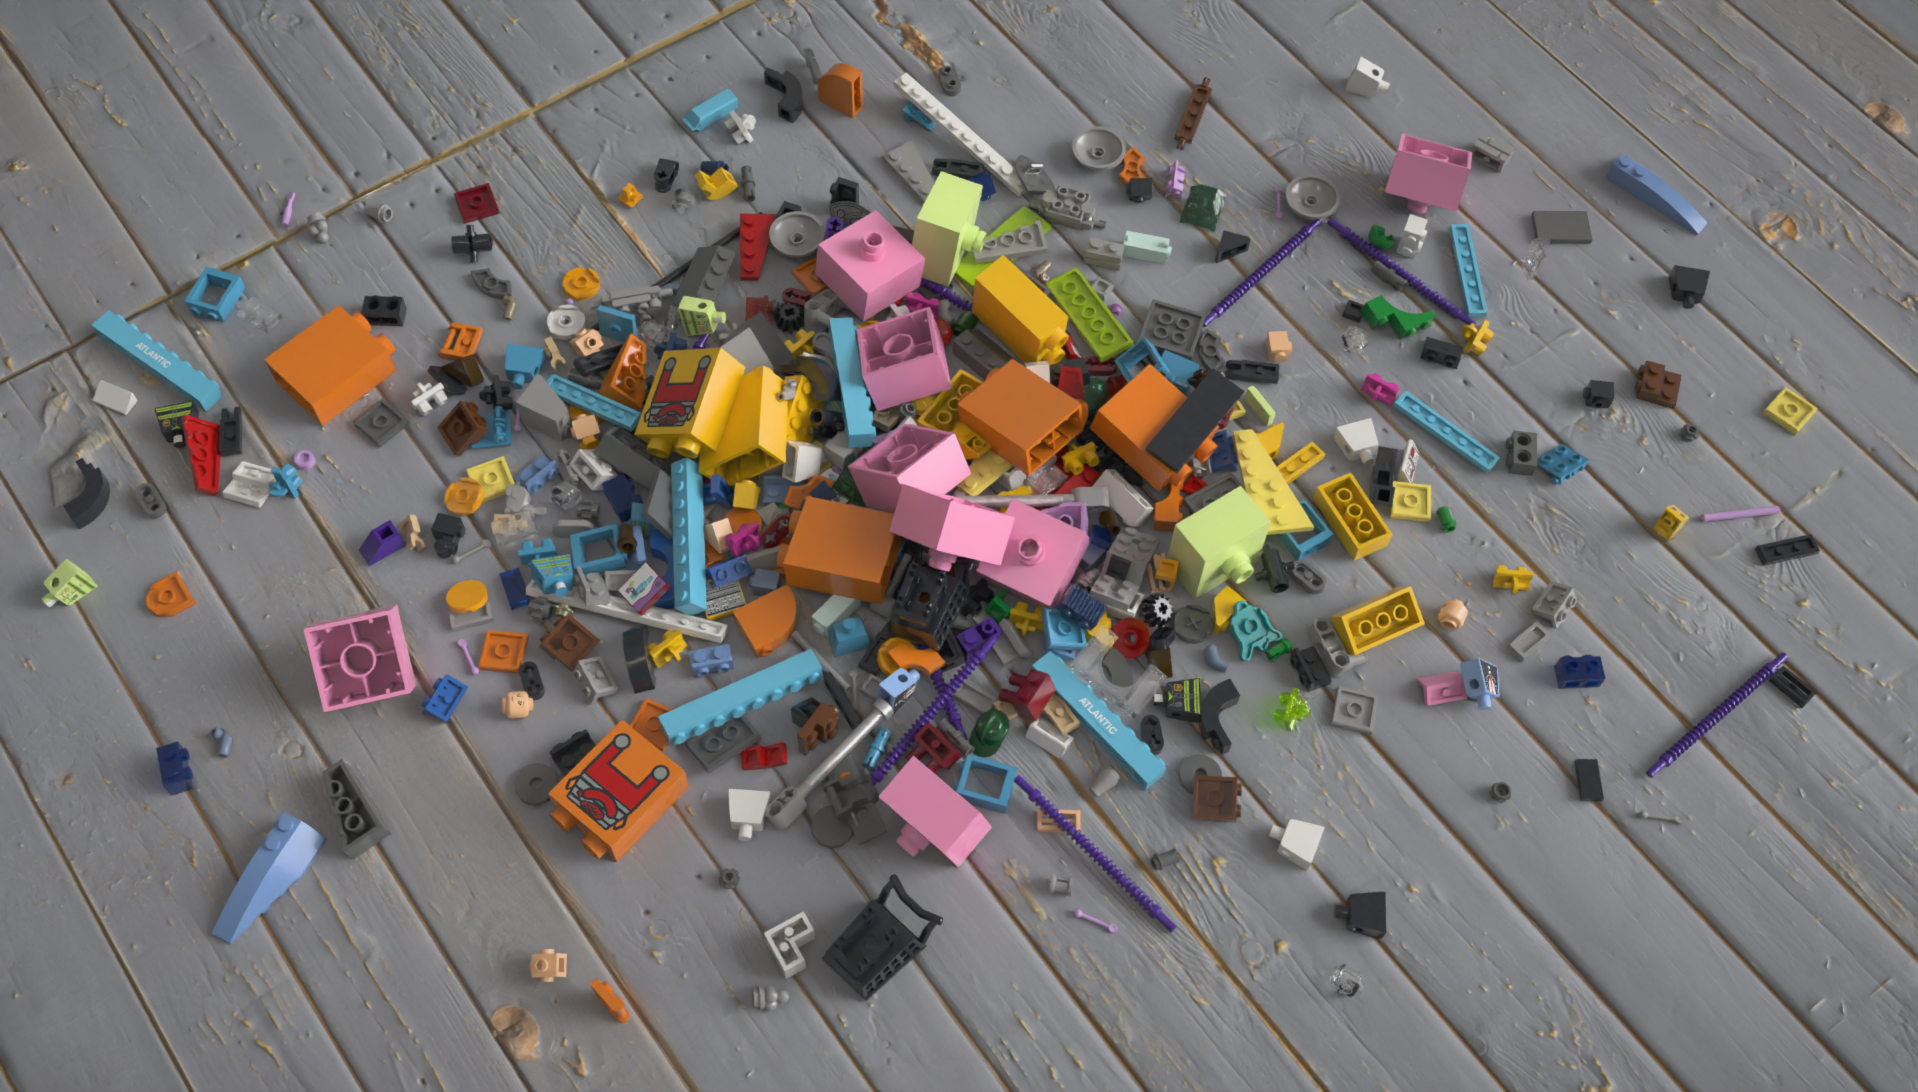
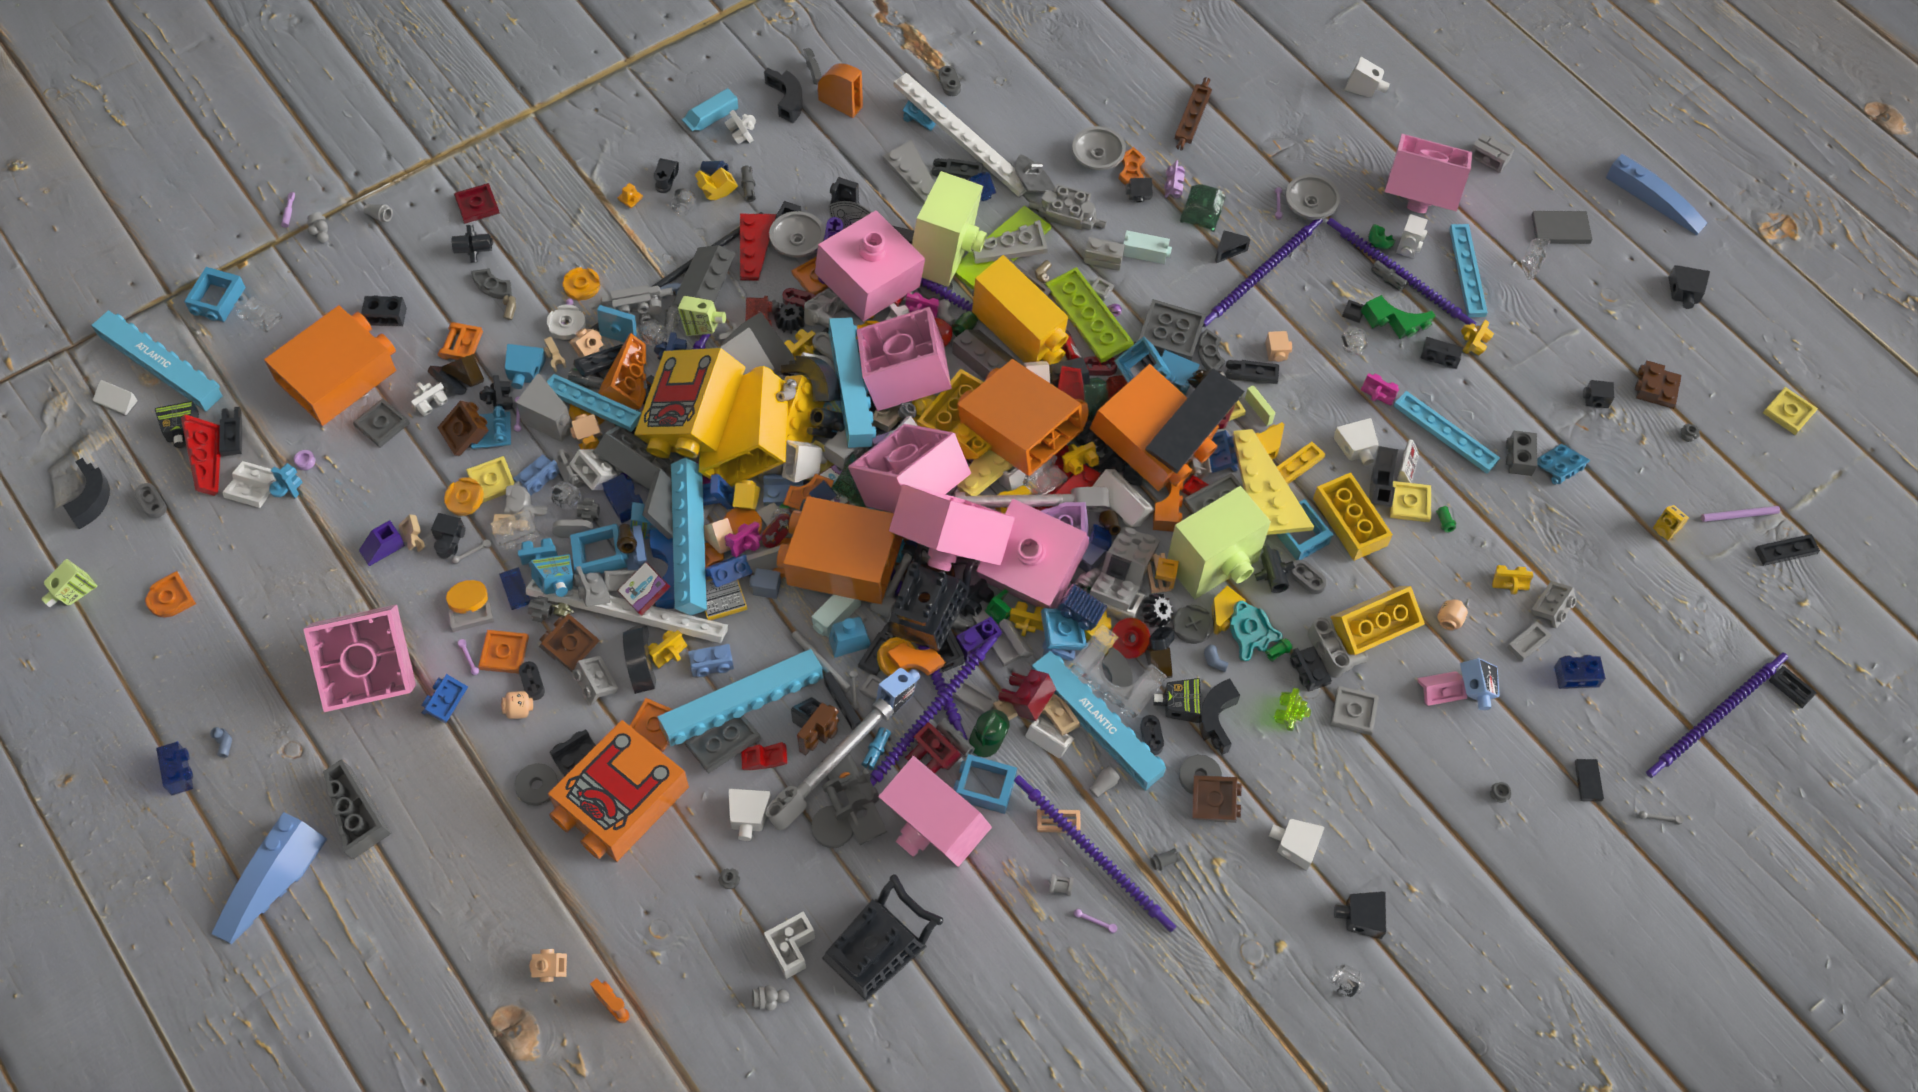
orange brick [733,585,797,659] -> none

